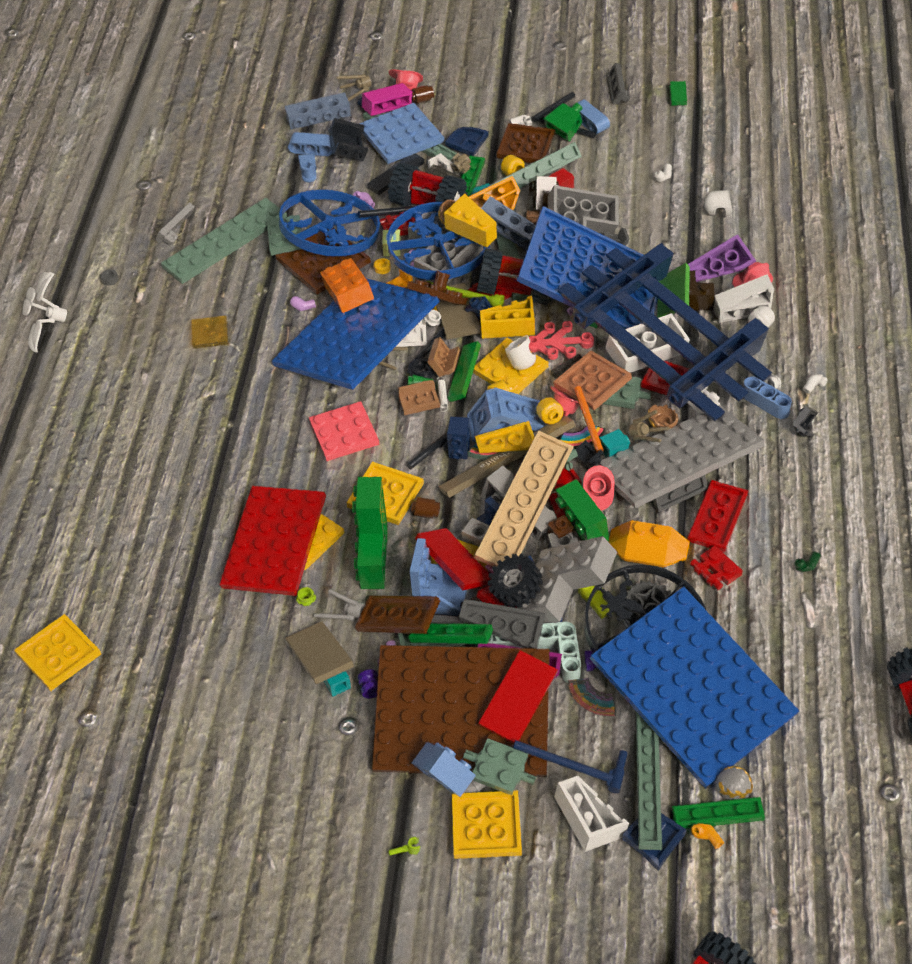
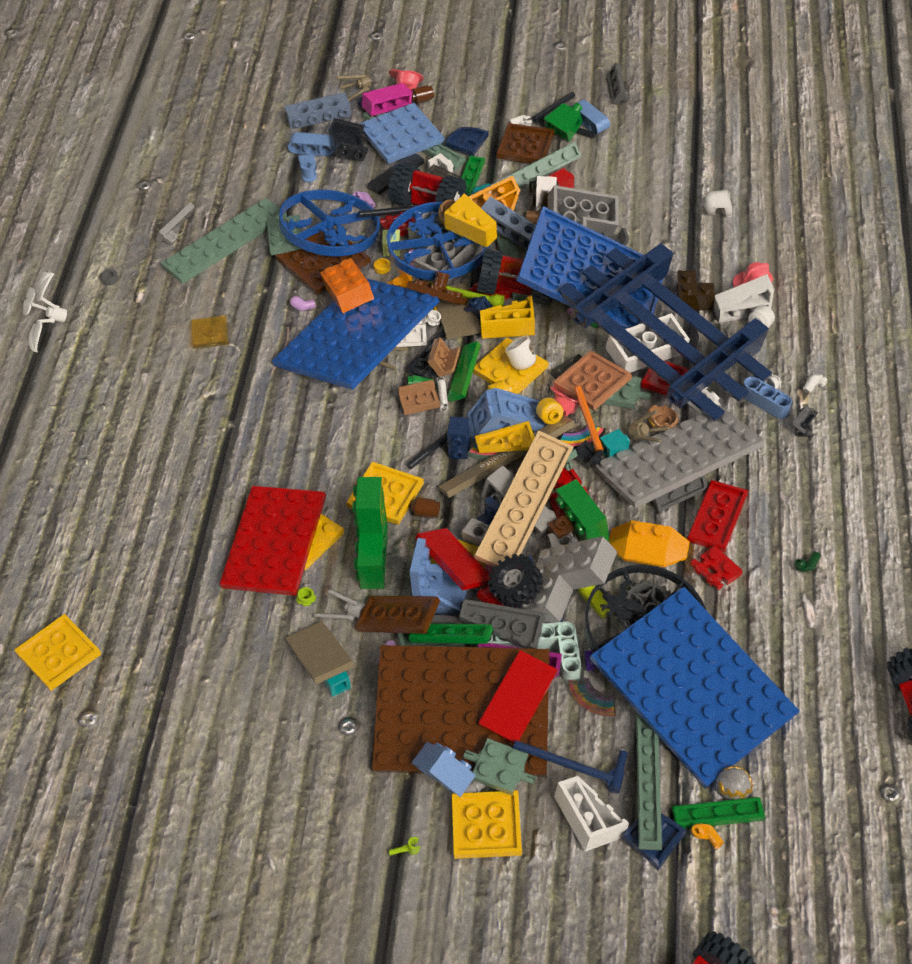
coral plate [309,401,380,461] -> none
dark purple wheel [357,669,378,699] -> none
dark tan gear [451,153,471,174] -> none
yellow head [501,155,525,176] -> none
coral plant [529,321,594,360] -> none
coral piece [583,466,615,510] -> none
white arm [654,164,672,182] -> none
bright green tile [657,263,690,318] -> none
green tile [670,81,687,106] -> none
medium lavender wedge [688,234,756,282] -> none

